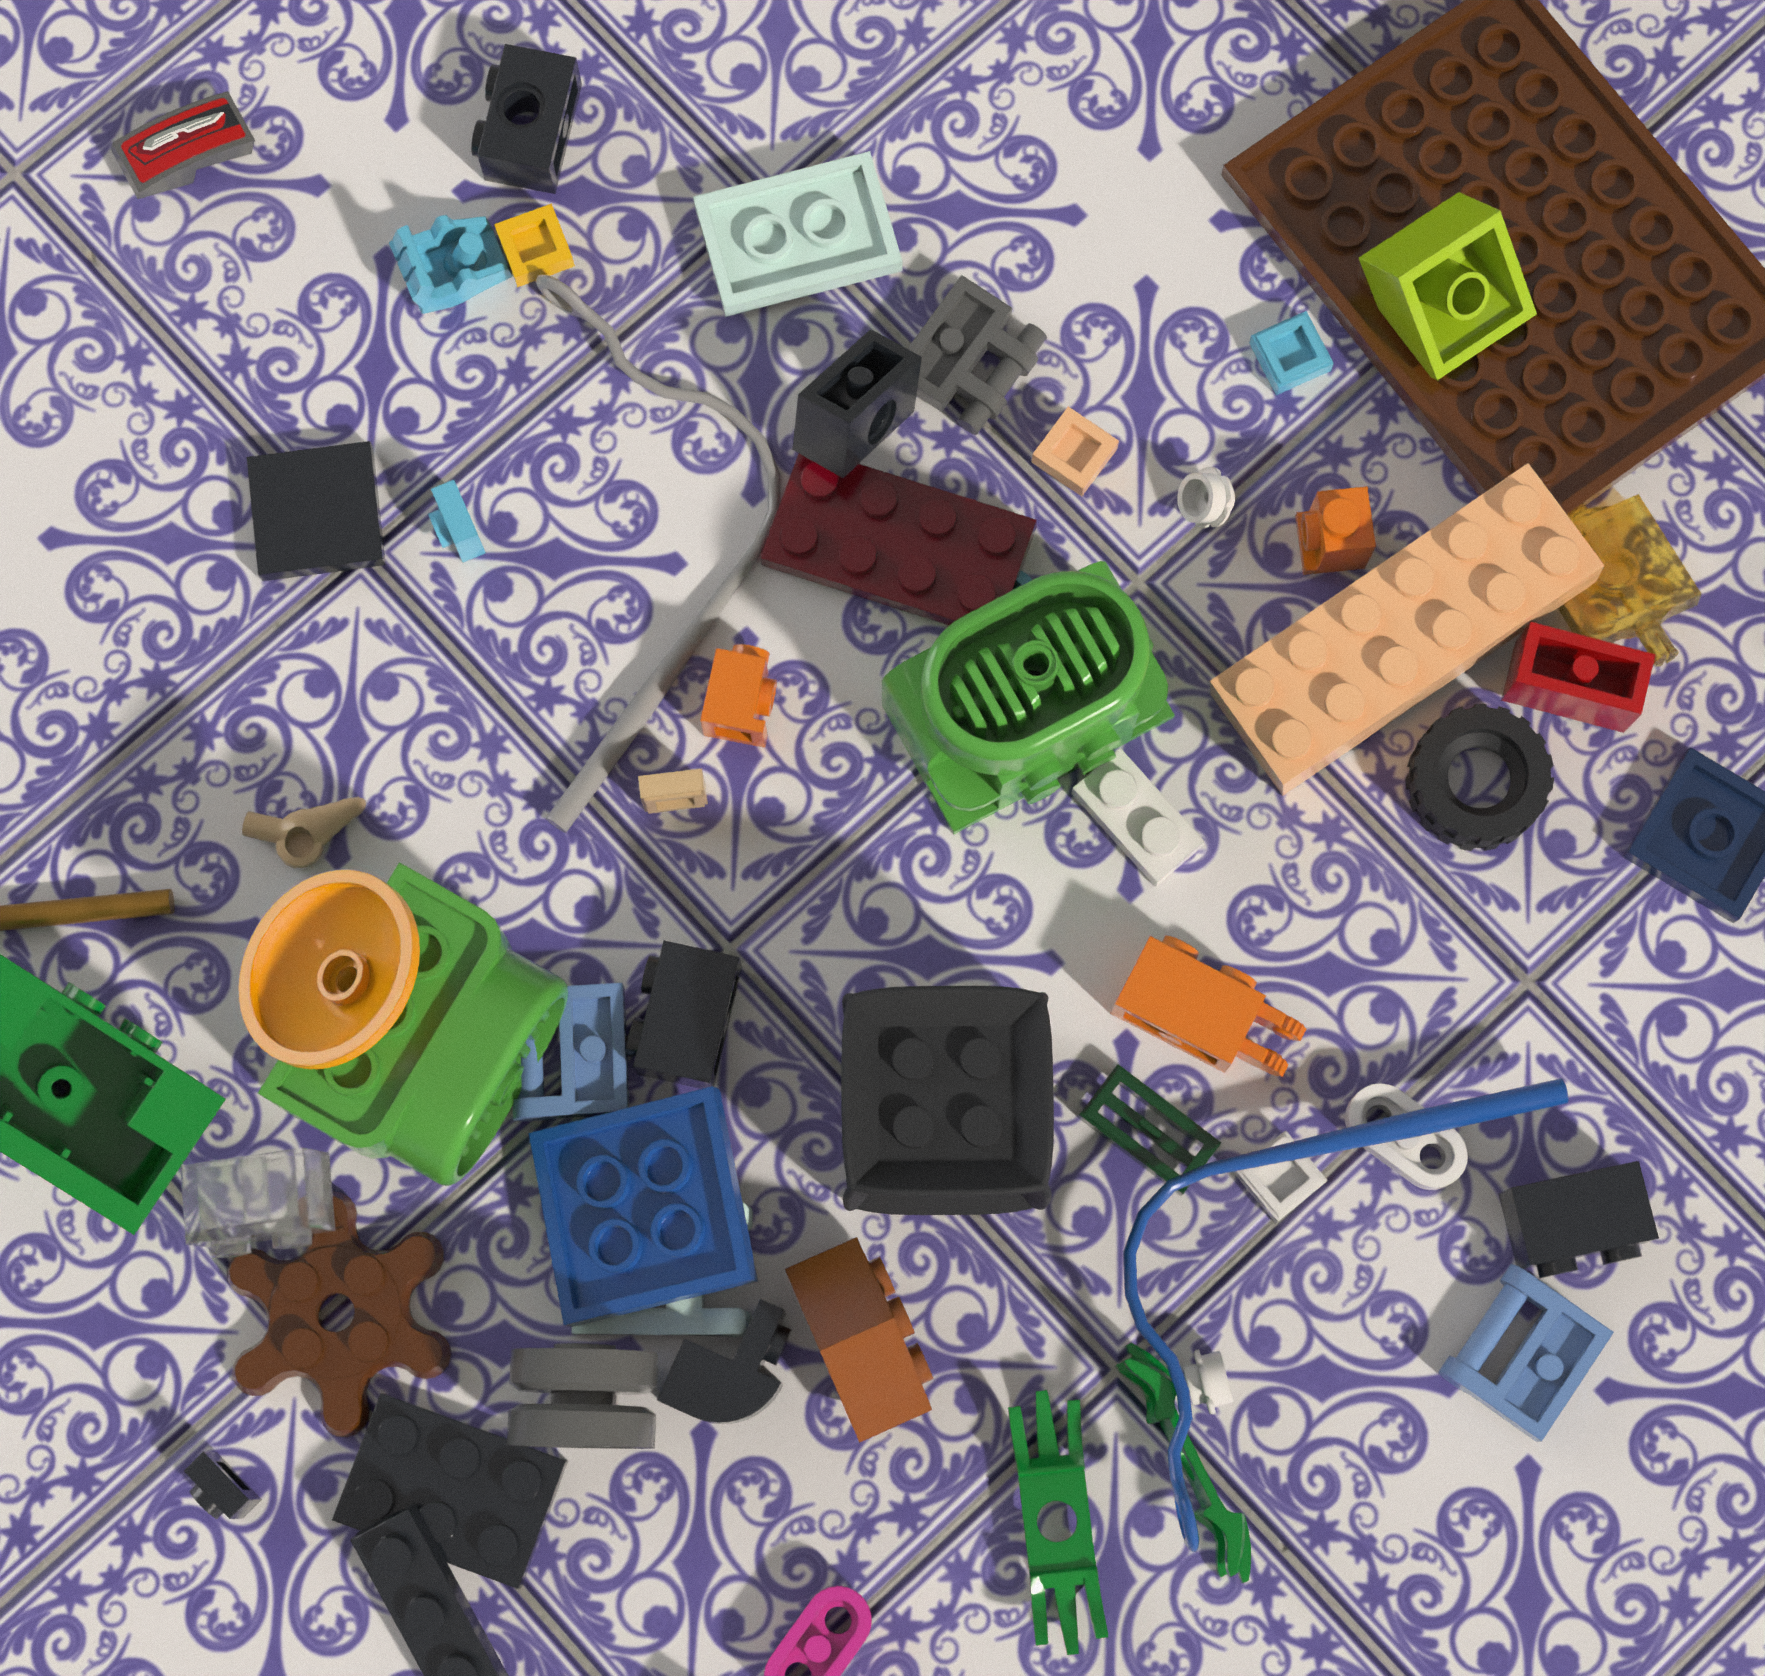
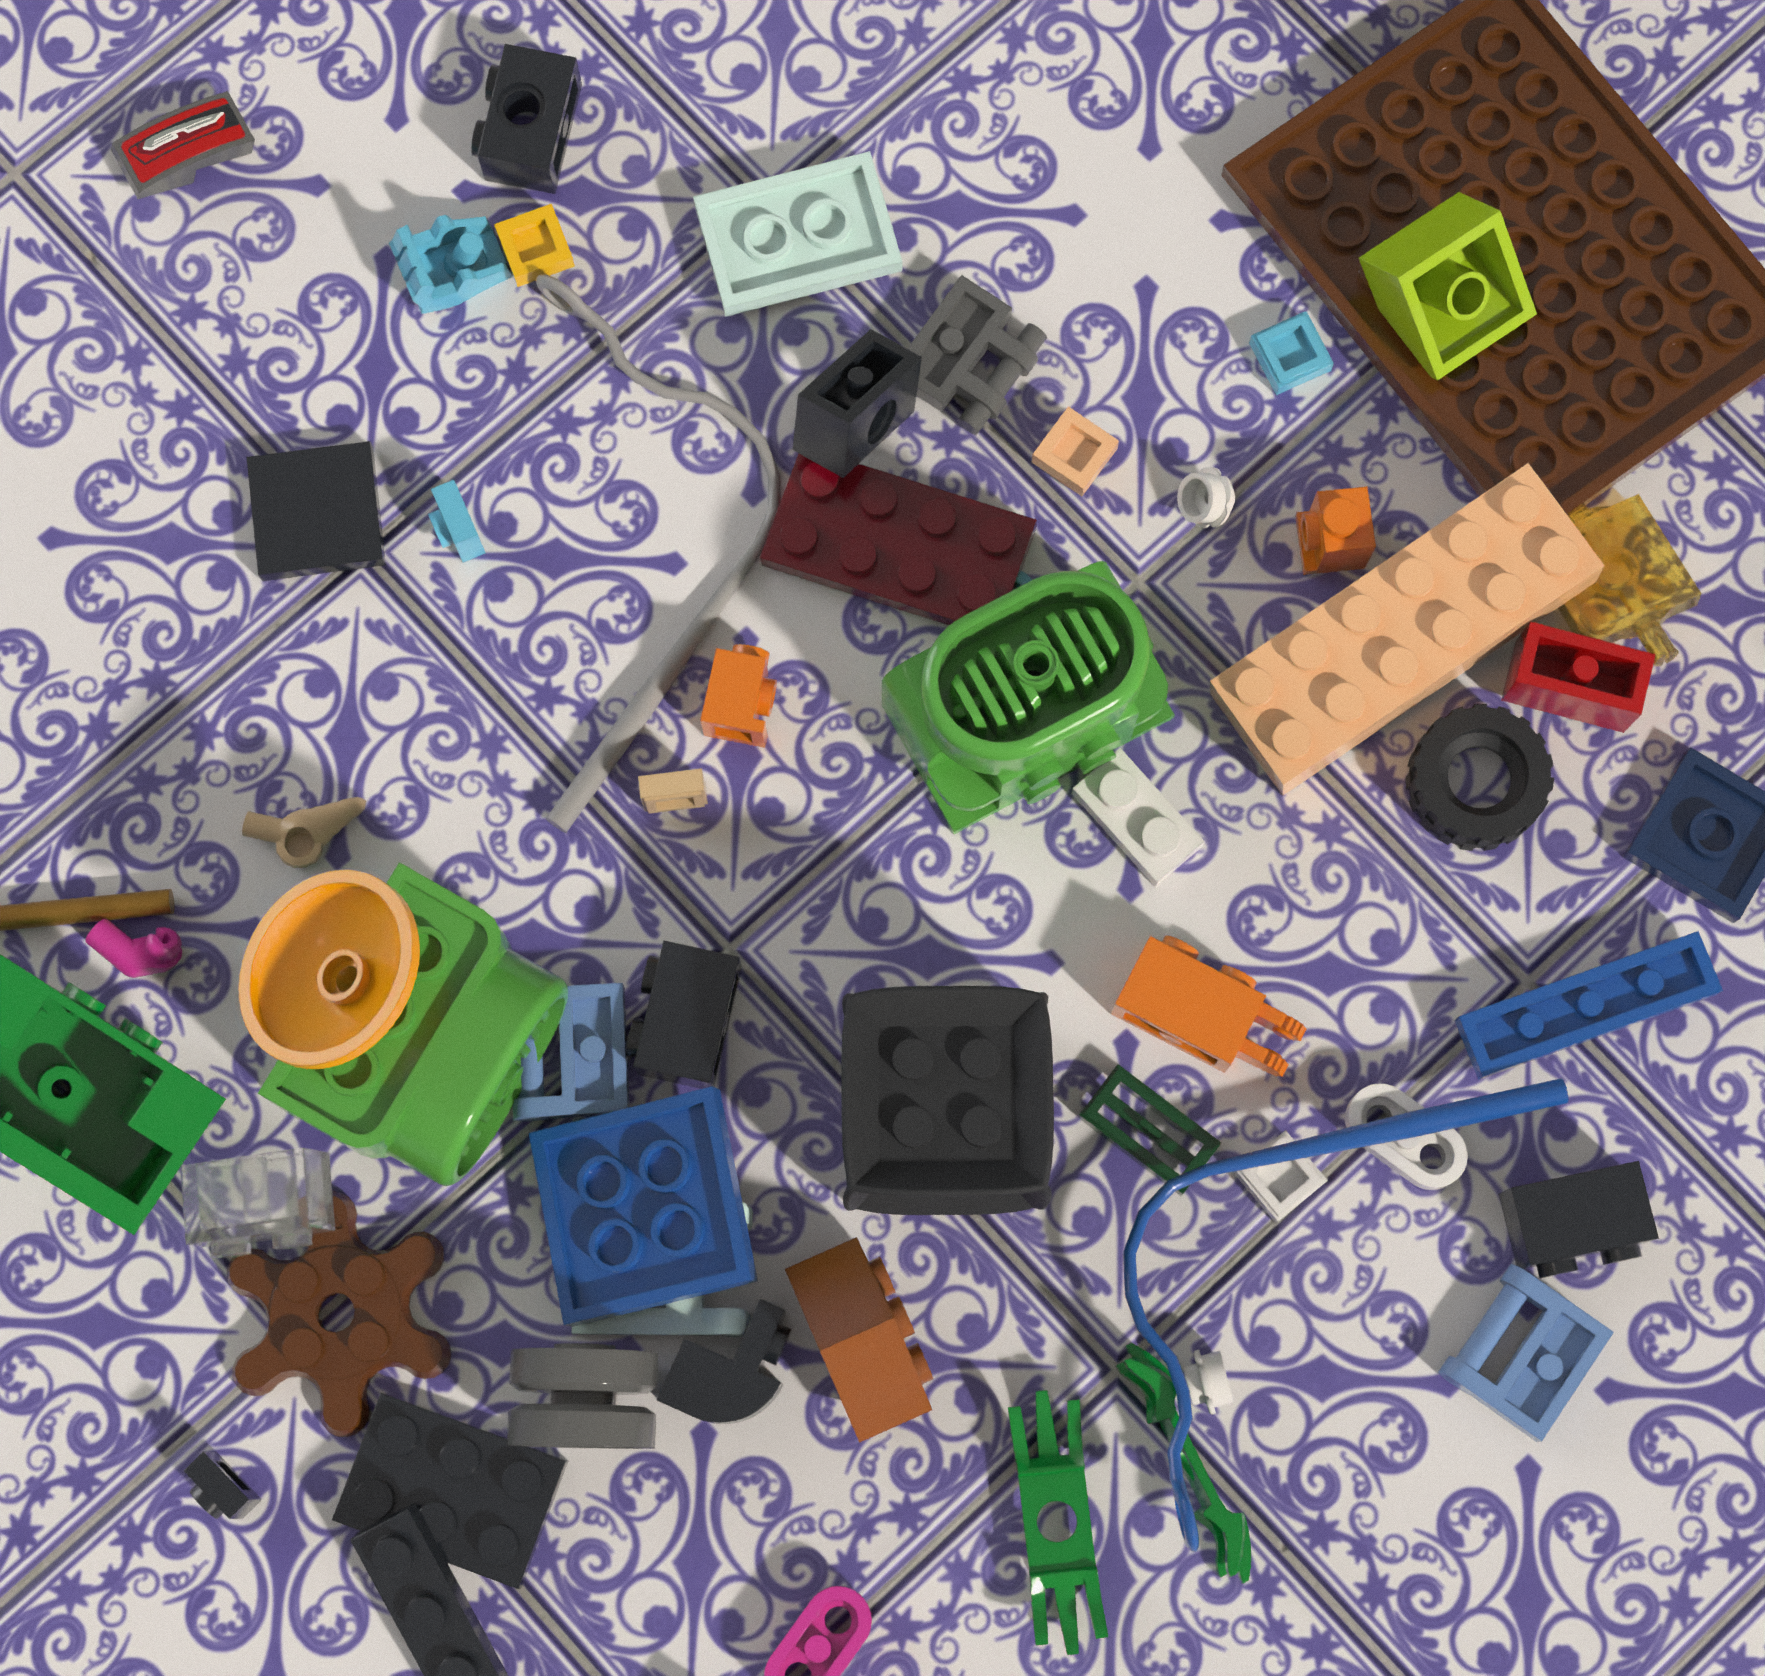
none -> dark pink arm [85,918,183,978]
none -> blue plate [1455,931,1723,1080]

